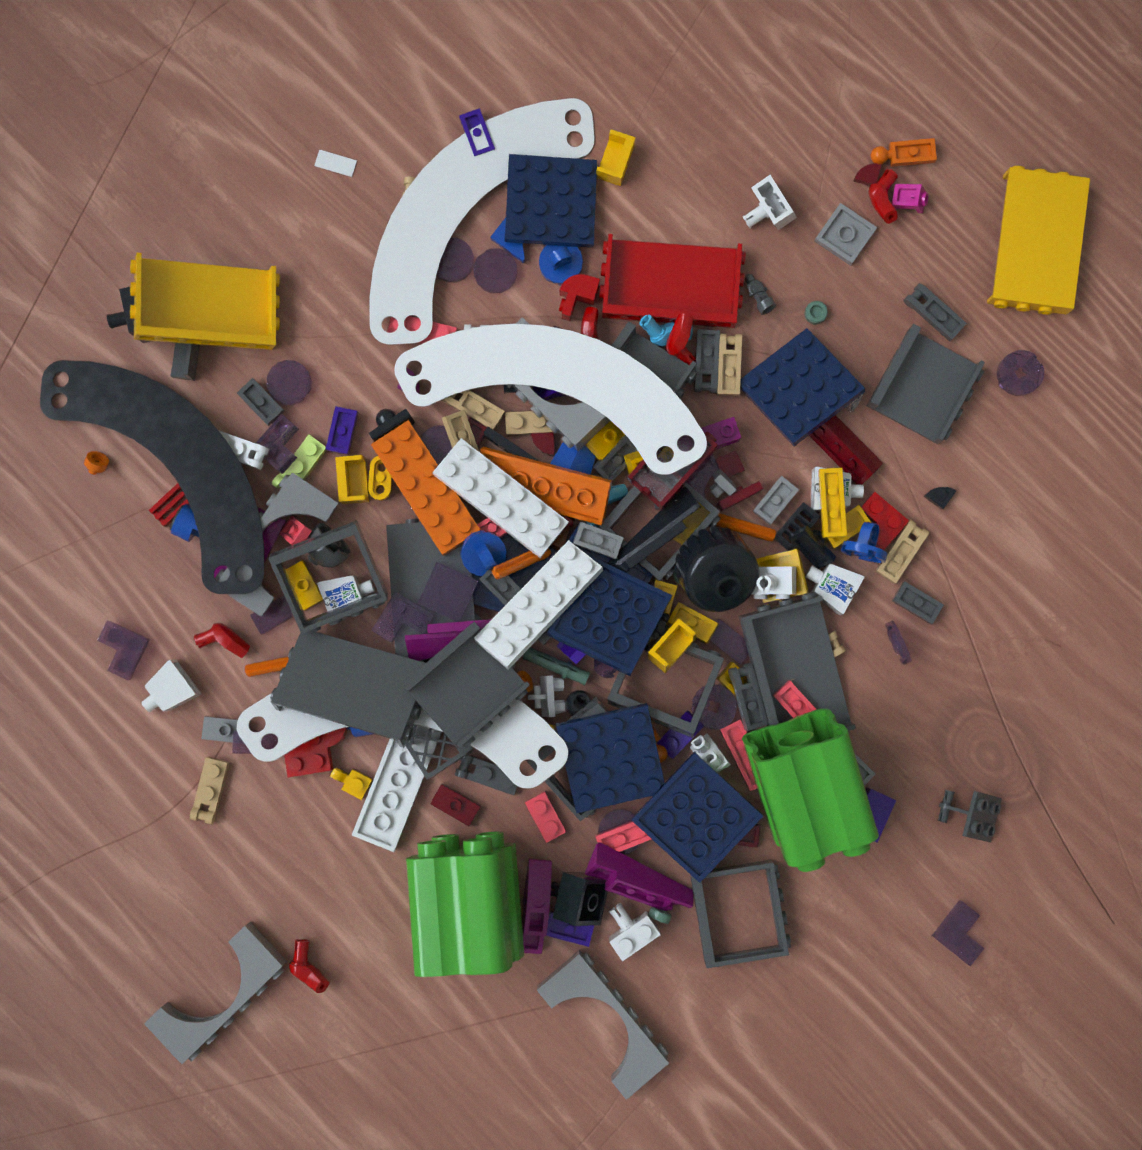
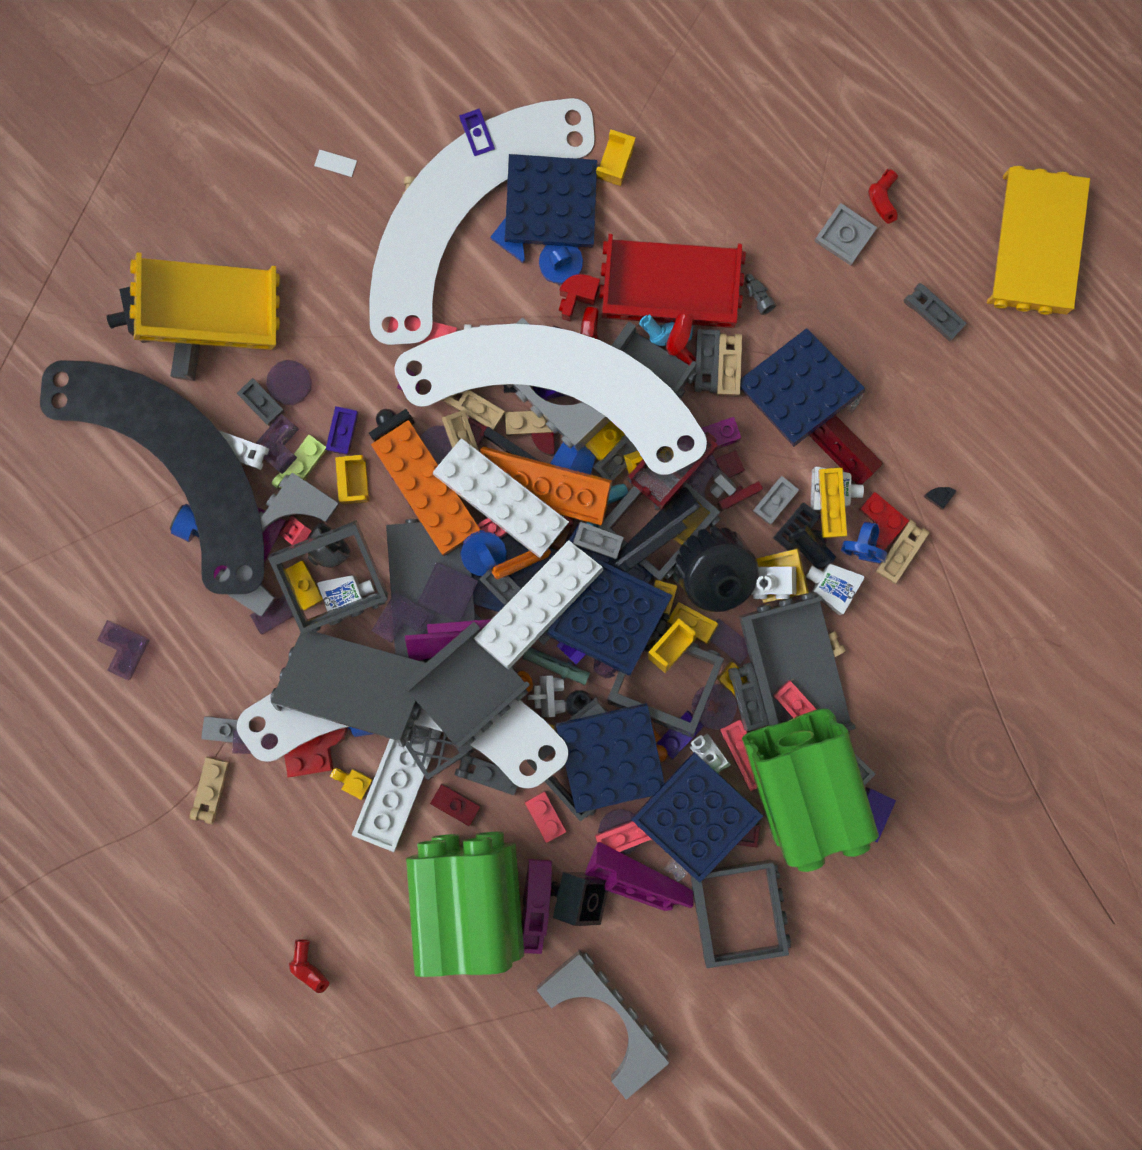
orange tile [84,451,109,475] -> none
white torso [141,660,202,712] -> none
light grey arch [144,922,288,1064] -> none
red tile [149,483,189,527] -> none
red arm [194,623,250,658] -> none
orange axle [245,657,289,677] -> none
yellow plate [368,456,393,501] -> none
clear purple tile [436,238,474,282] -> none
clear purple tile [473,248,517,293] -> none
dark purple plate [546,911,594,947] -> none
white brick [609,903,661,961] -> none
sand green tile [648,907,672,924] -> none
orange axle [716,514,776,542] -> none
white brick [742,175,797,230] -> none
sand green tile [804,301,828,325] -> none
yellow plate [821,505,871,549] -> none
dark red tile [853,163,882,186] -> none
dark grey panel [866,324,985,444] -> none
orange plate [871,138,937,167] -> none
clear purple tile [885,621,912,665] -> none
dark pink bracket [892,184,928,213] -> none
dark grey plate [892,581,944,624] -> none
clear purple plate [932,900,984,966] -> none
dark grey plate [937,790,1002,843] -> none
clear purple plate [997,350,1044,396] -> none
none -> clear wheel [664,858,688,882]

